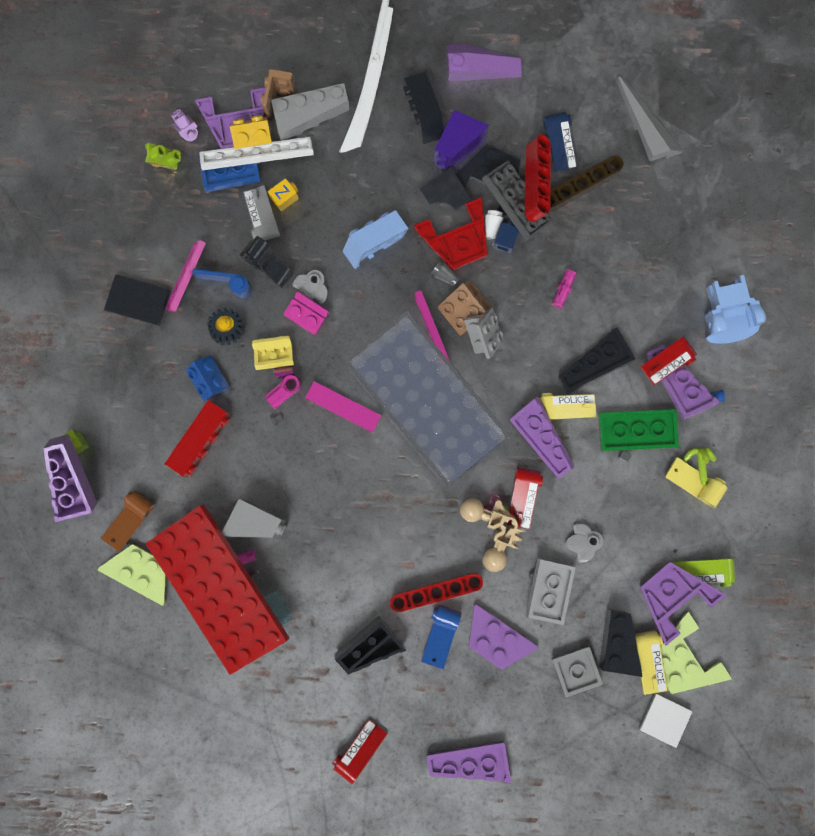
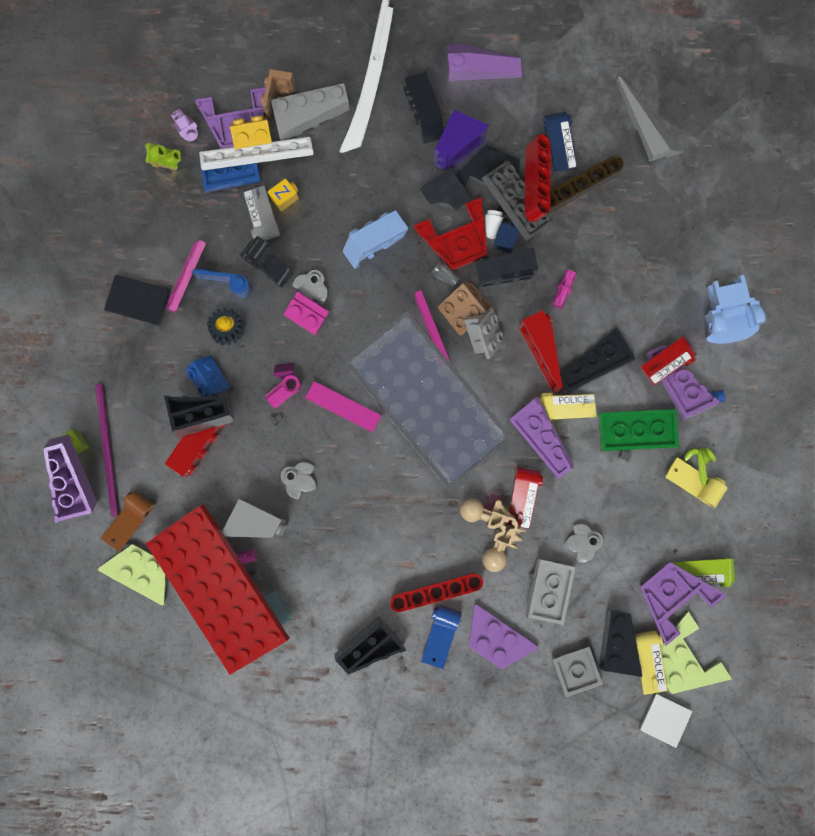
light yellow bracket [252,336,294,370] -> none
red door [332,719,388,785] -> none
medium lavender wing [426,741,511,783] -> none
none -> magenta piece [95,384,119,517]
none -> black wedge [164,395,235,438]
none -> light grey plate [280,462,316,499]
none -> black wedge [474,247,538,288]
none -> red slope [518,310,563,394]

